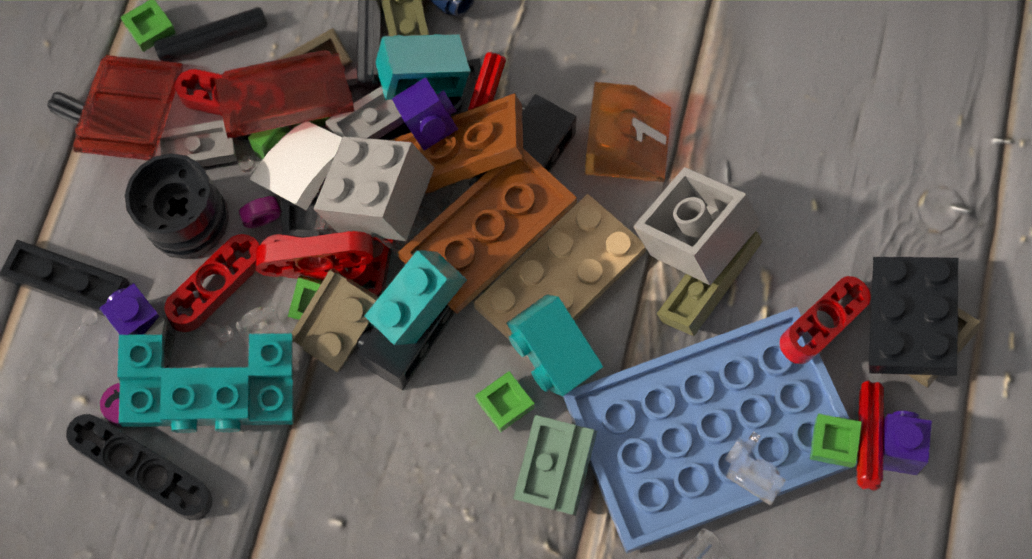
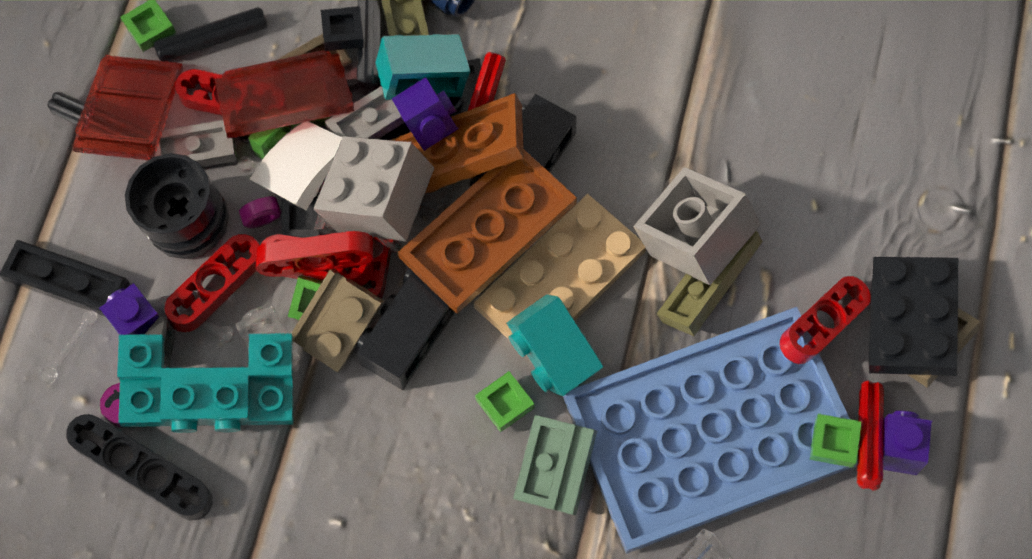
teal brick [365,250,467,345] -> none
clear orange slope [585,81,671,182] -> none
clear bracket [725,431,786,506] -> none
none -> black plate [321,6,364,51]

